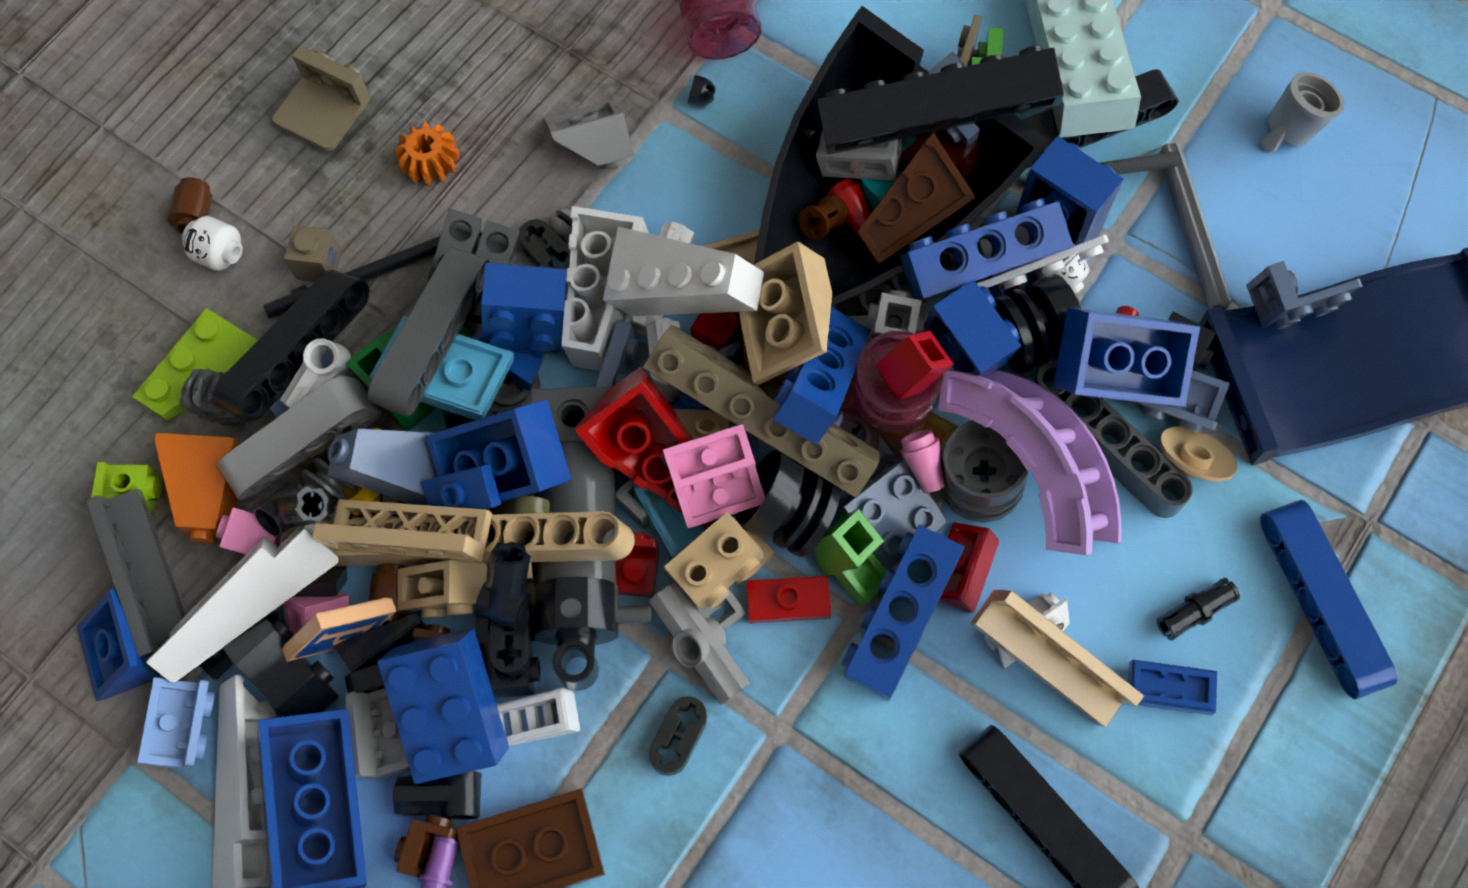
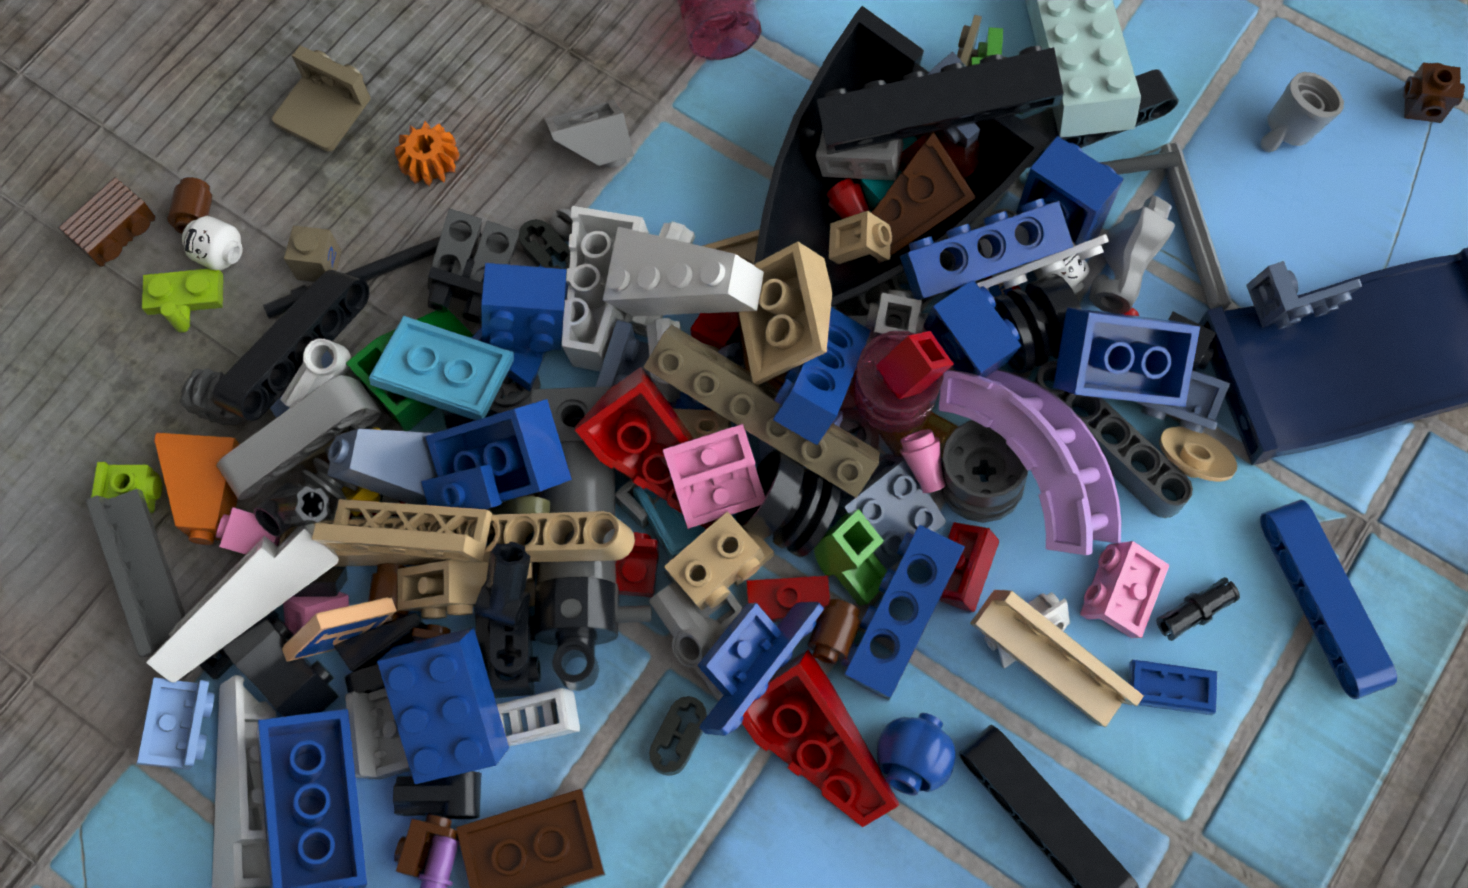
blue slope [77,589,161,701] -> none
lime wing [132,308,258,422] -> none
dark grey beam [368,246,490,416] -> none
black hinge [687,75,716,106] -> none
reddish brown bush [798,195,848,240] -> none
none -> reddish brown brick [58,177,156,267]
none -> lime plate [142,268,223,333]
none -> blue bracket [697,602,824,736]
none -> red wedge [742,650,899,827]
none -> reddish brown brick [807,599,861,665]
none -> tan bracket [829,211,892,264]
none -> blue plant [877,713,956,796]
none -> bright pink bracket [1080,541,1169,638]
none -> light grey hips [1089,195,1175,314]
none -> reddish brown brick [1403,62,1465,123]

